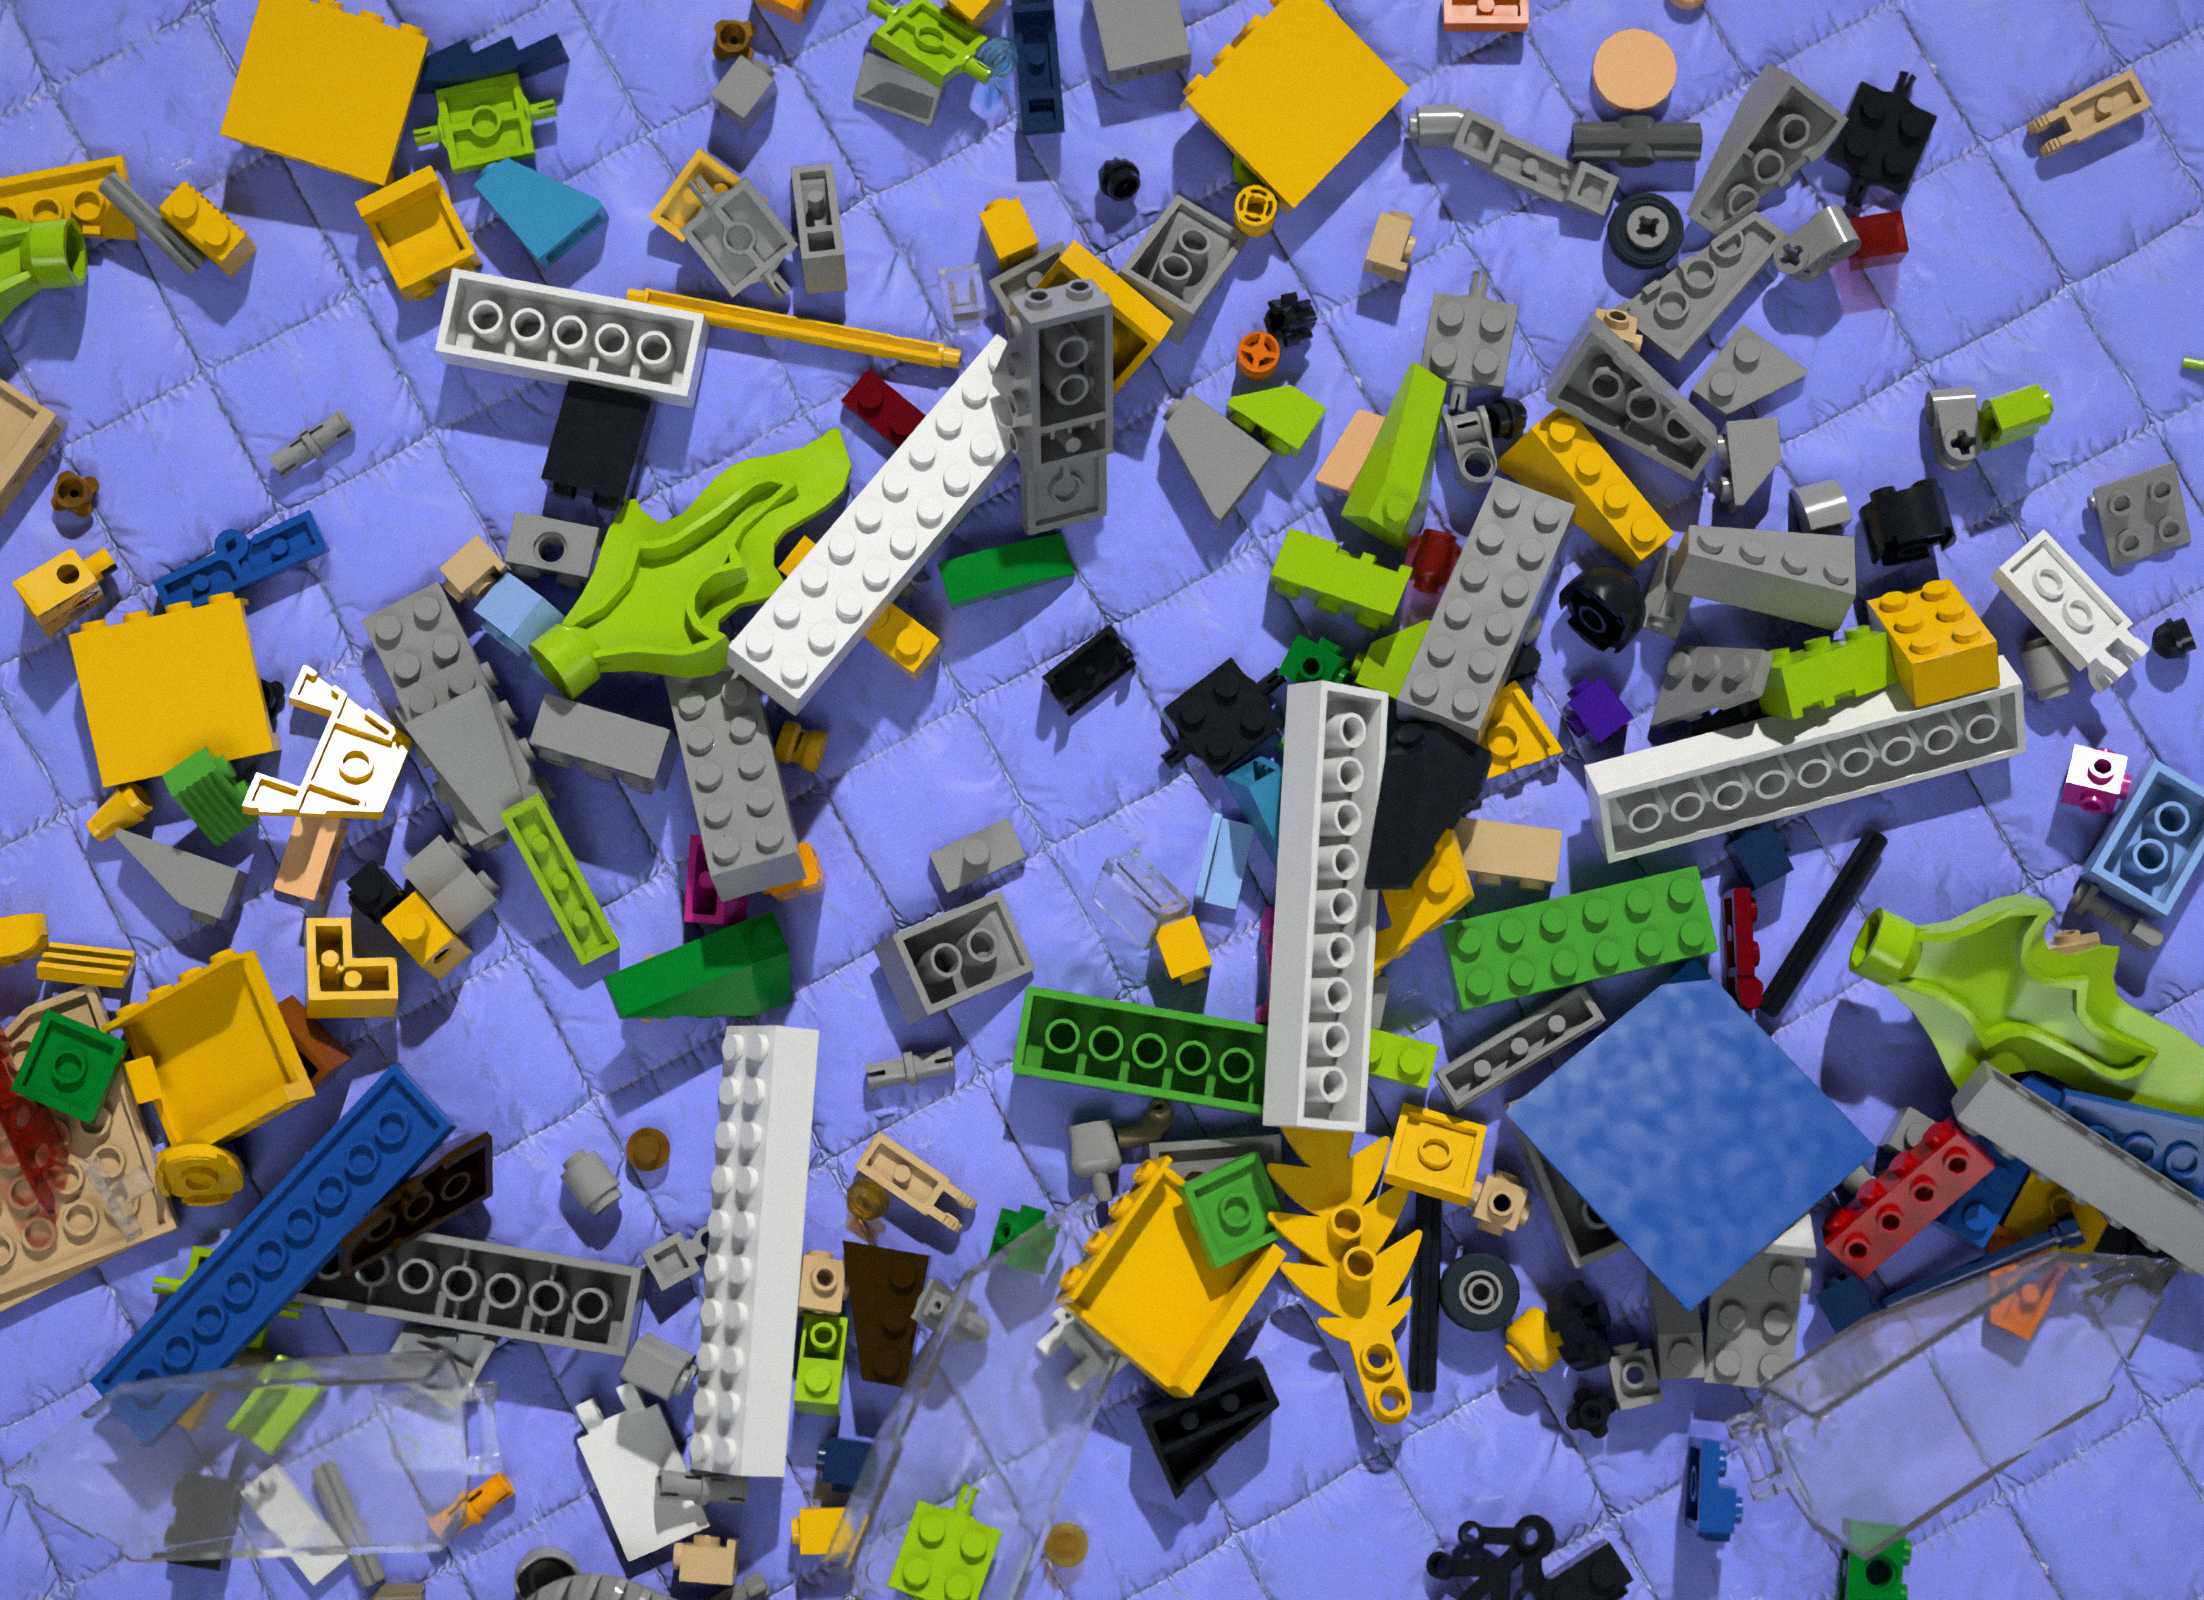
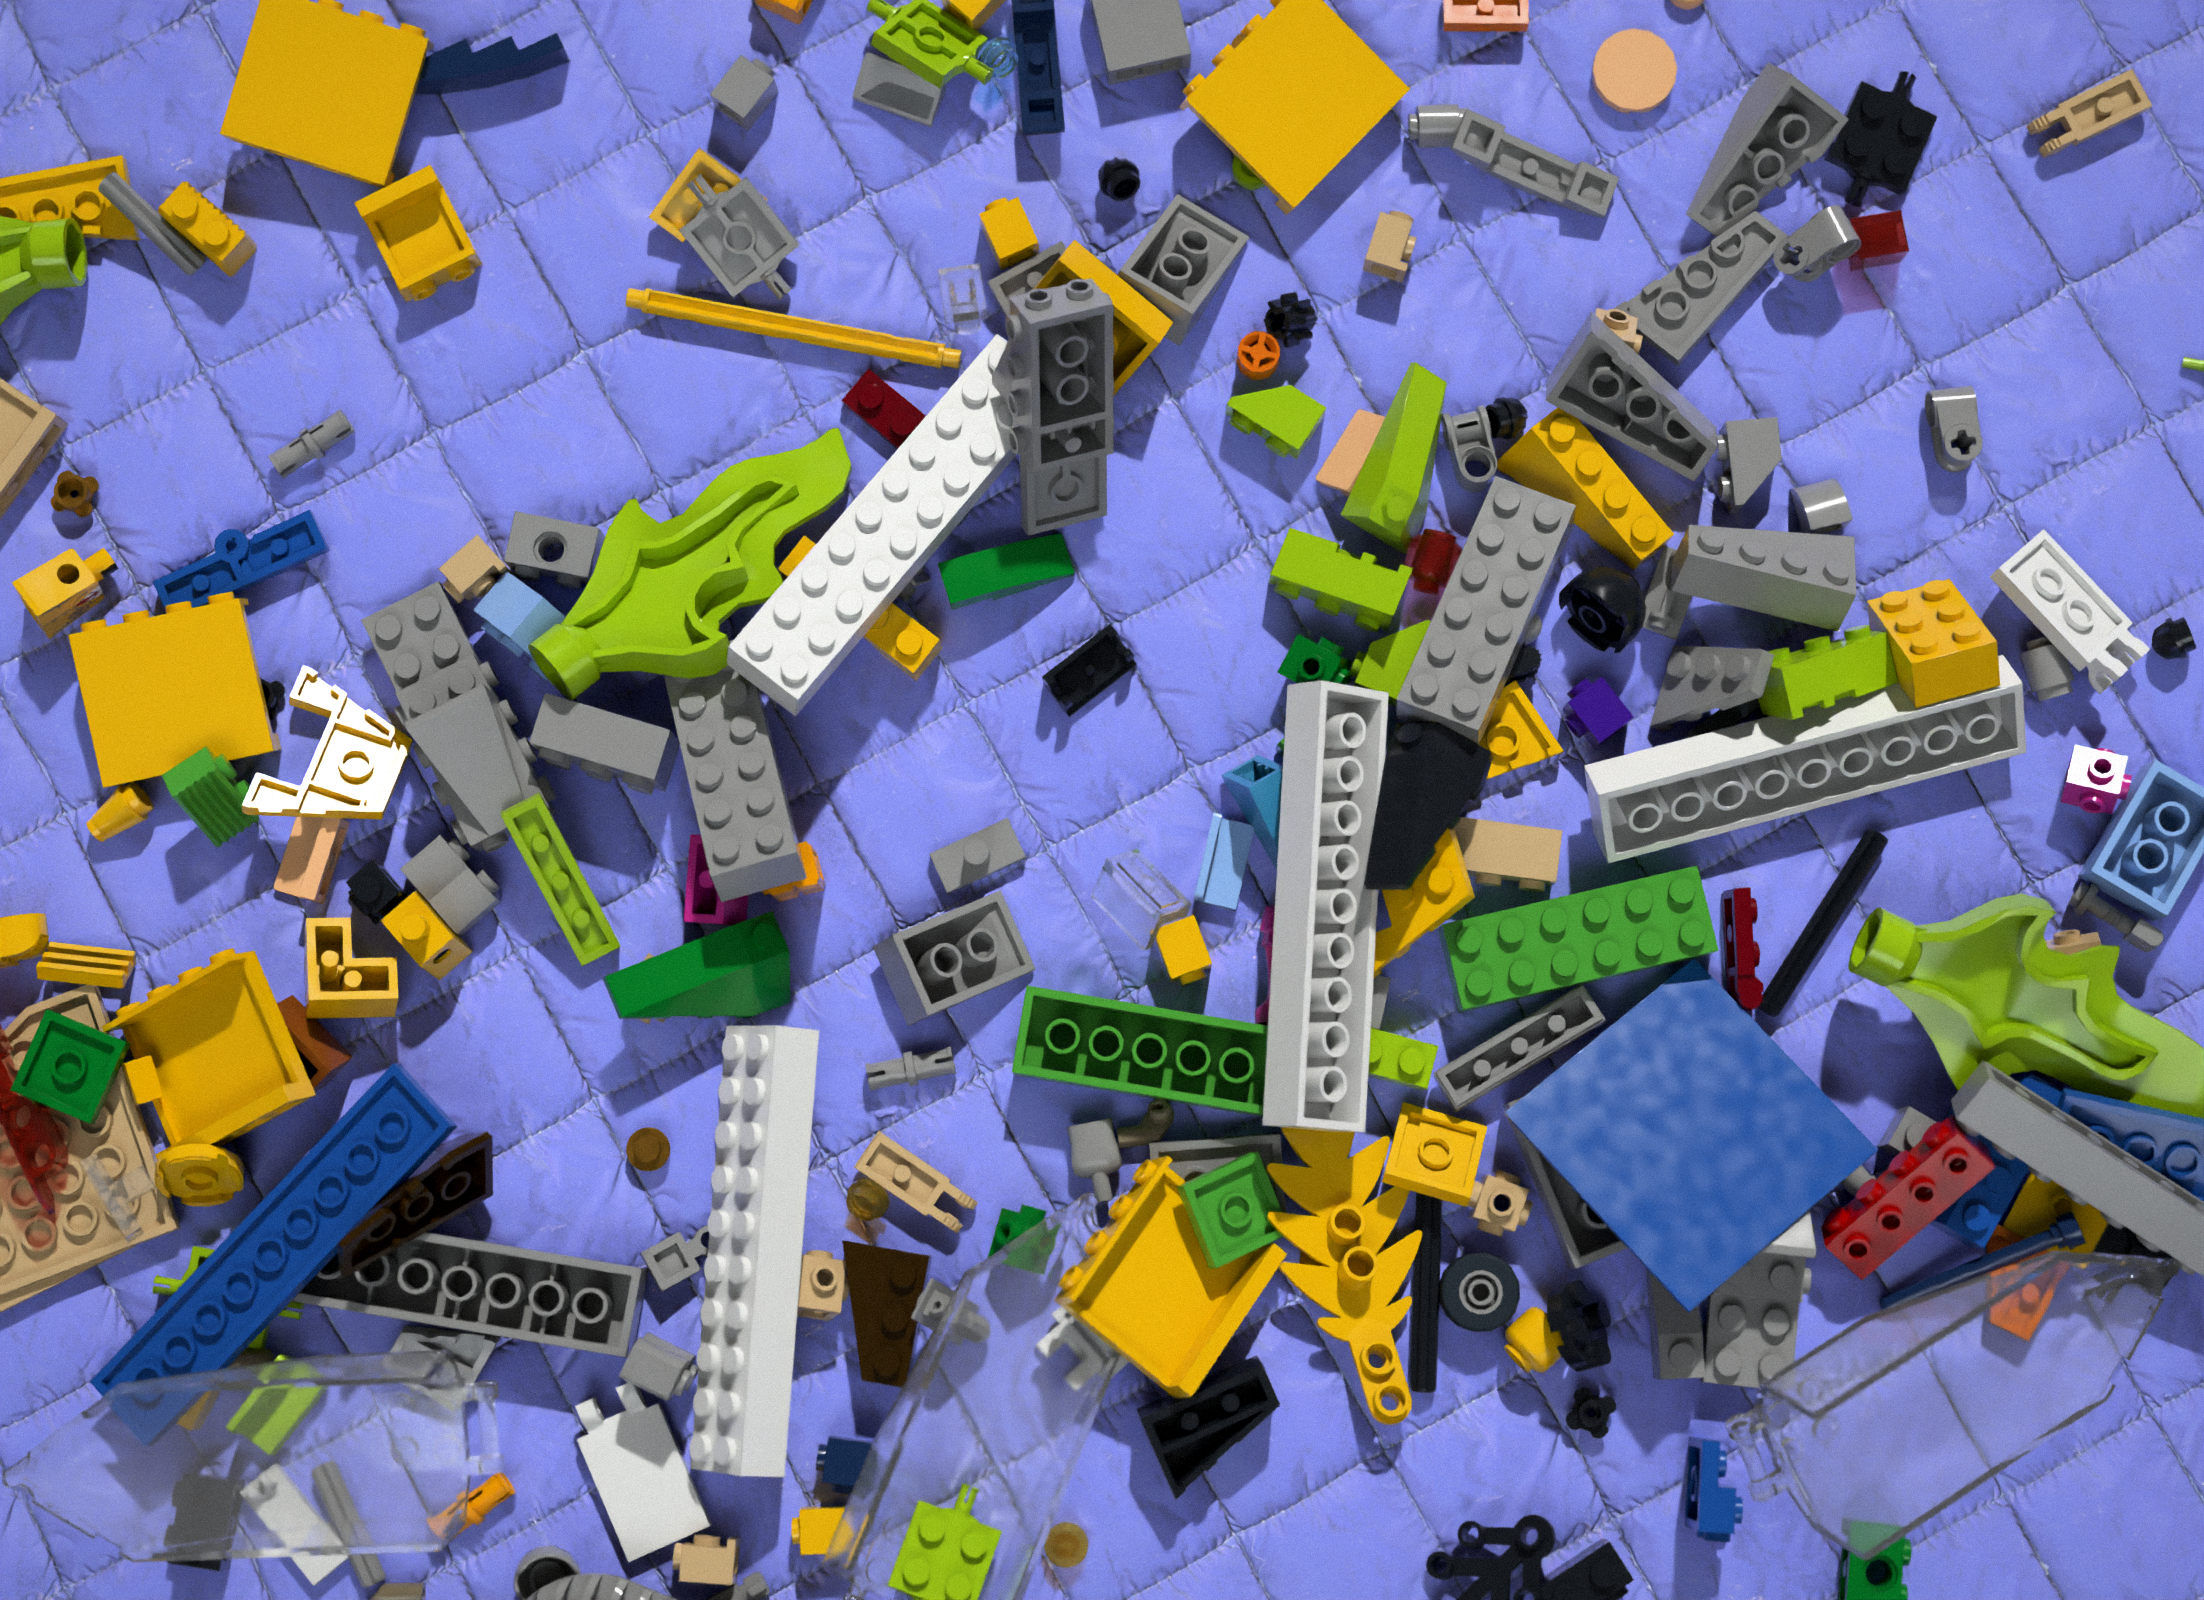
light grey slope [114,828,249,927] -> none
lime plate [413,72,558,175] -> none
white brick [435,268,710,409] -> none
dark azure slope [473,158,609,271] -> none
black brick [541,381,656,511] -> none
light grey brick [560,1149,623,1217] -> none
light grey pin [655,1470,749,1505] -> none
pearl gold plate [712,20,756,61] -> none
yellow wheel [775,720,829,774] -> none
light grey slope [791,163,848,295] -> none
lime slope [794,1314,849,1417] -> none
black plate [1160,658,1287,778] -> none
light grey slope [1162,392,1272,528] -> none
yellow wheel [1233,185,1277,238] -> none
light grey plate [1421,270,1518,414] -> none
dark grey piece [1570,115,1703,168] -> none
light grey brick [1605,1341,1664,1411] -> none
black wheel [1607,193,1684,270] -> none
light grey wing [1690,324,1808,419] -> none
dark blue brick [1724,823,1794,892] -> none
dark blue brick [1815,1273,1887,1347] -> none
black brick [1858,478,1957,566] -> none
lime brick [1977,383,2054,451] -> none
light grey hinge [2087,461,2192,568] -> none

